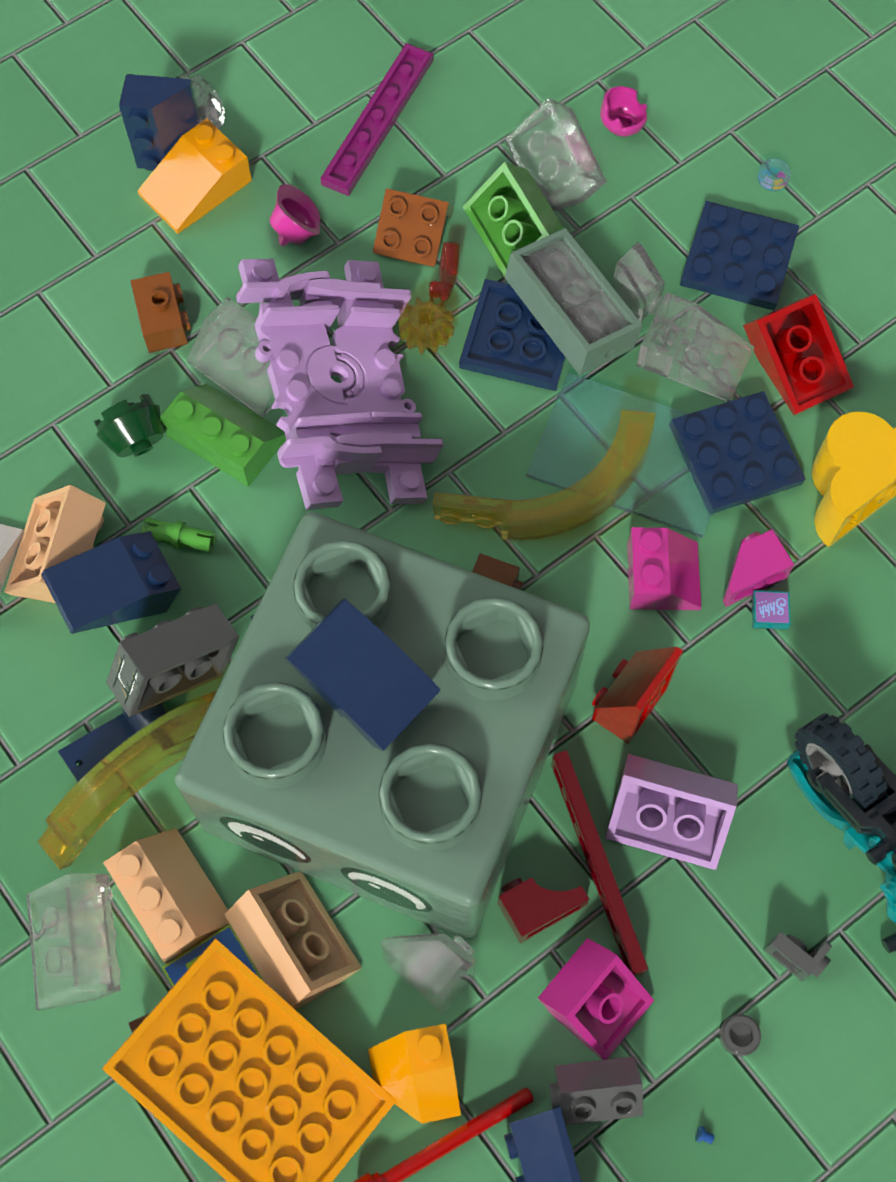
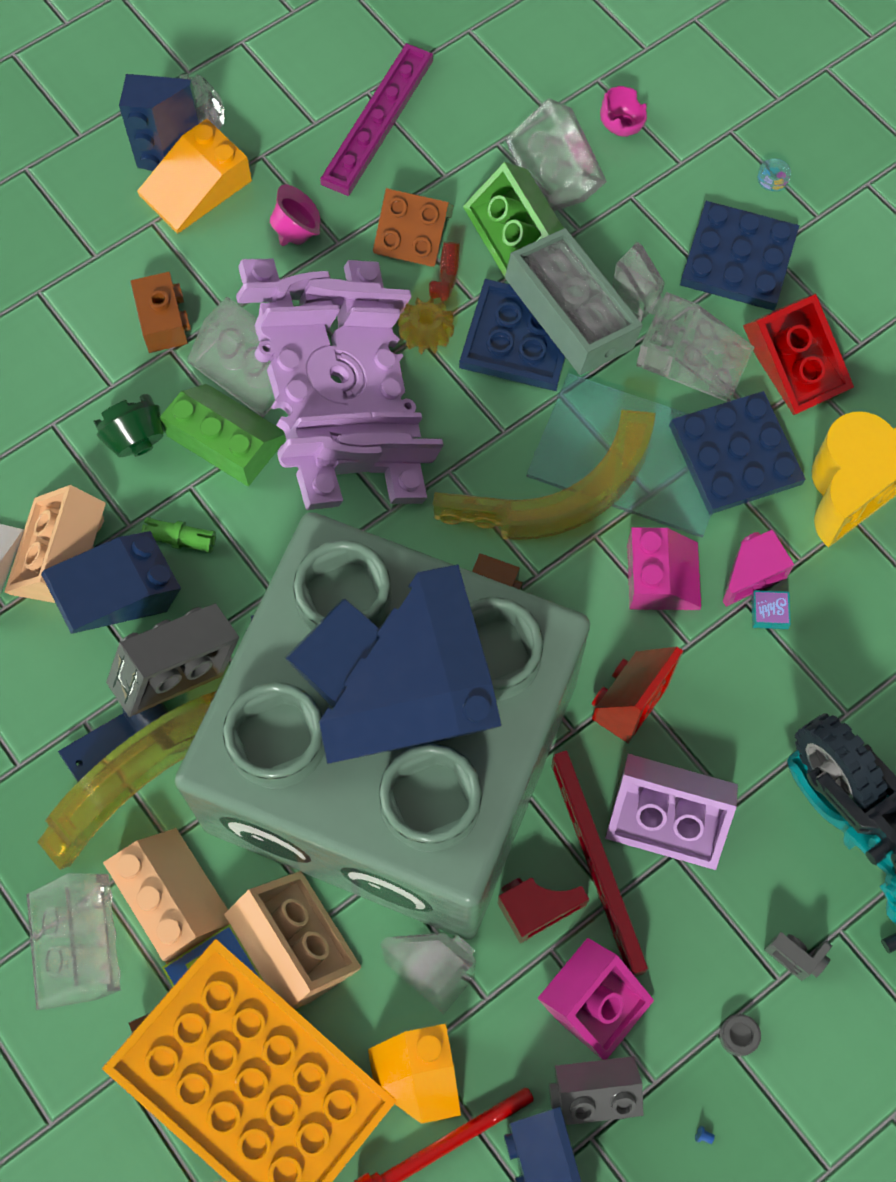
none -> dark blue slope [319,564,502,764]

